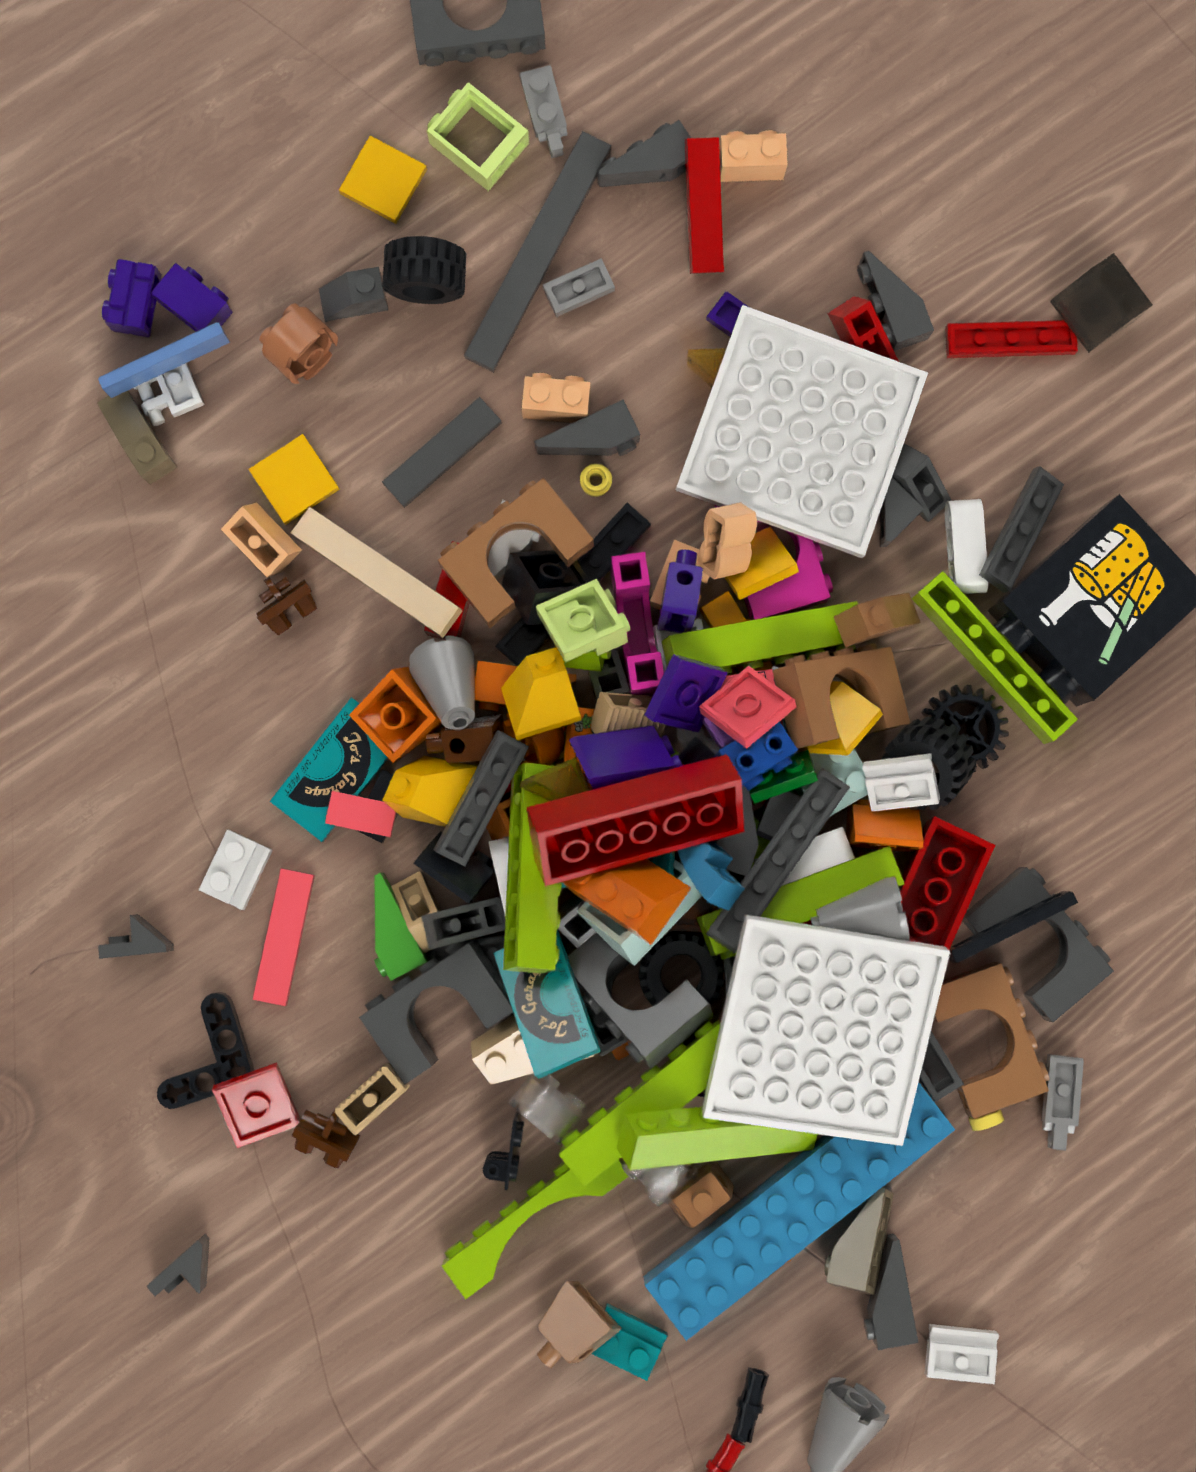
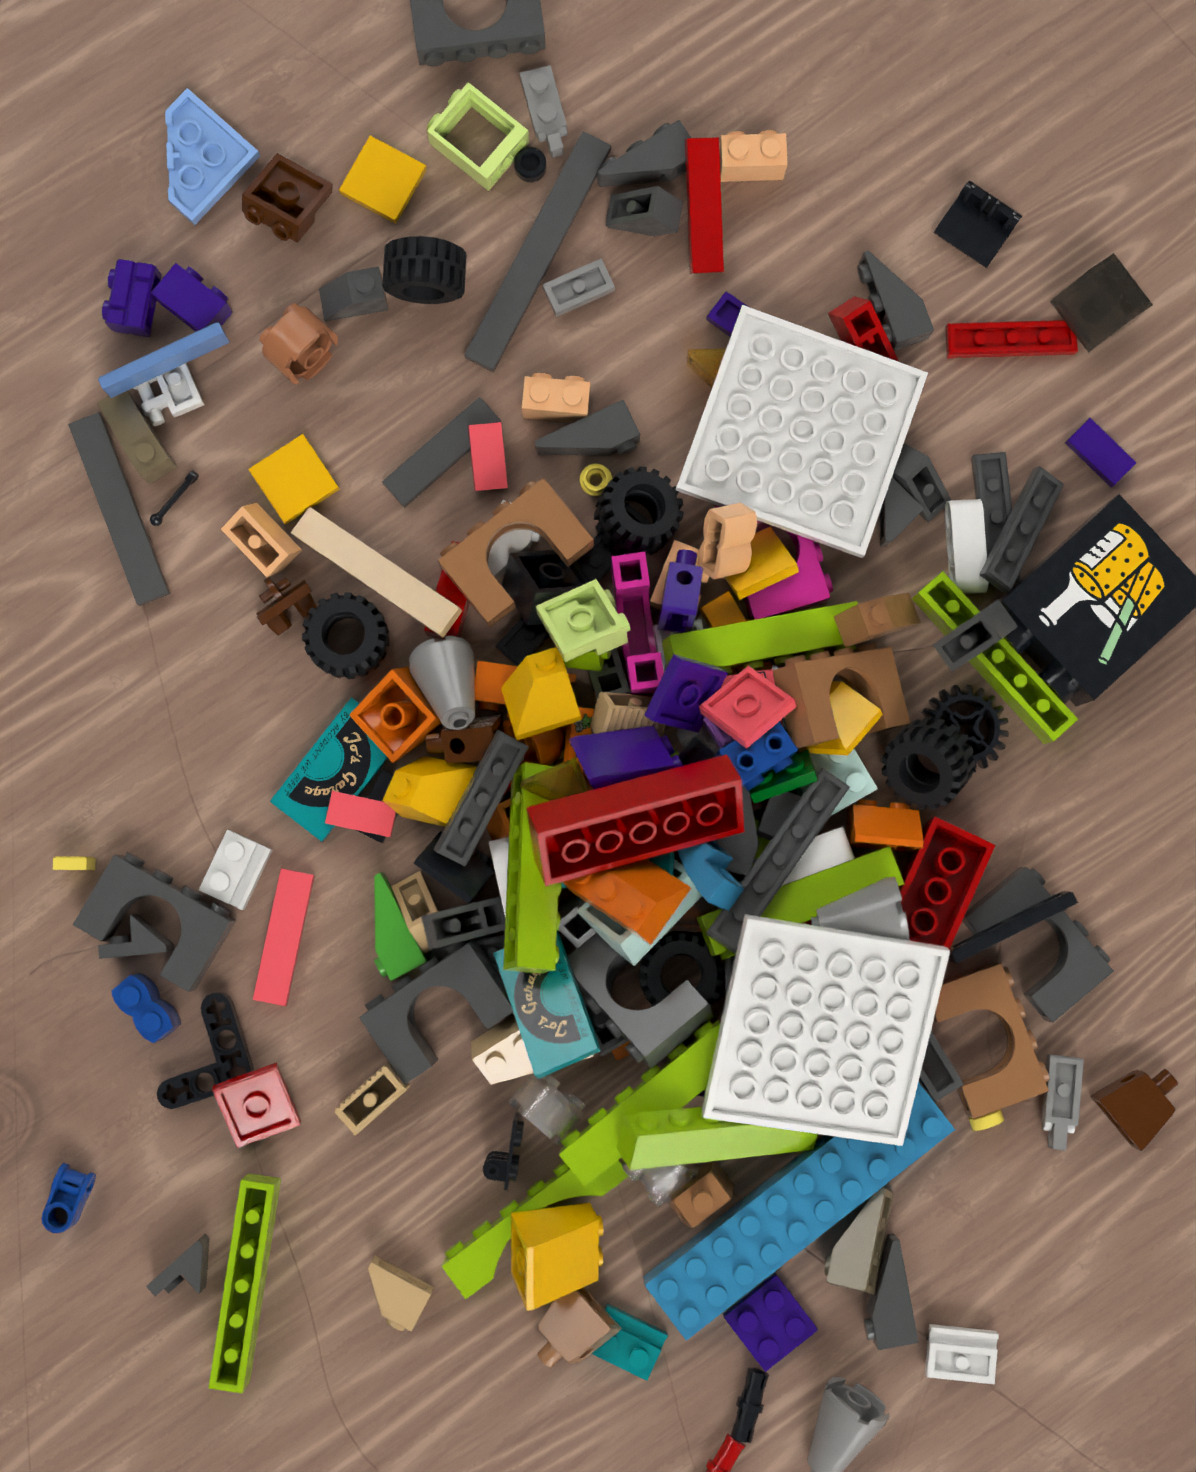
reddish brown hips [292,1110,361,1168] -> none
white plate [862,754,940,812] -> none
none -> blue piece [41,1163,96,1233]
none -> light yellow tile [53,856,96,870]
none -> dark grey tile [68,412,170,606]
none -> dark grey arch [73,852,236,992]
none -> blue brick [111,973,181,1043]
none -> black hinge [150,471,199,526]
none -> light blue plate [165,88,260,225]
none -> lime brick [208,1173,281,1394]
none -> reddish brown plate [242,153,333,243]
none -> black tyre [302,592,390,679]
none -> tan slope [368,1255,434,1332]
none -> coral tile [468,422,508,491]
none -> yellow slope [511,1203,604,1311]
none -> black tile [514,147,547,183]
none -> black tyre [594,466,684,555]
none -> dark grey slope [605,186,683,236]
none -> dark purple plate [723,1273,818,1372]
none -> black hinge [933,180,1022,268]
none -> dark grey slope [933,599,1018,672]
none -> dark grey tile [971,452,1021,585]
none -> dark purple tile [1065,418,1137,488]
none -> reddish brown torso [1090,1069,1178,1151]

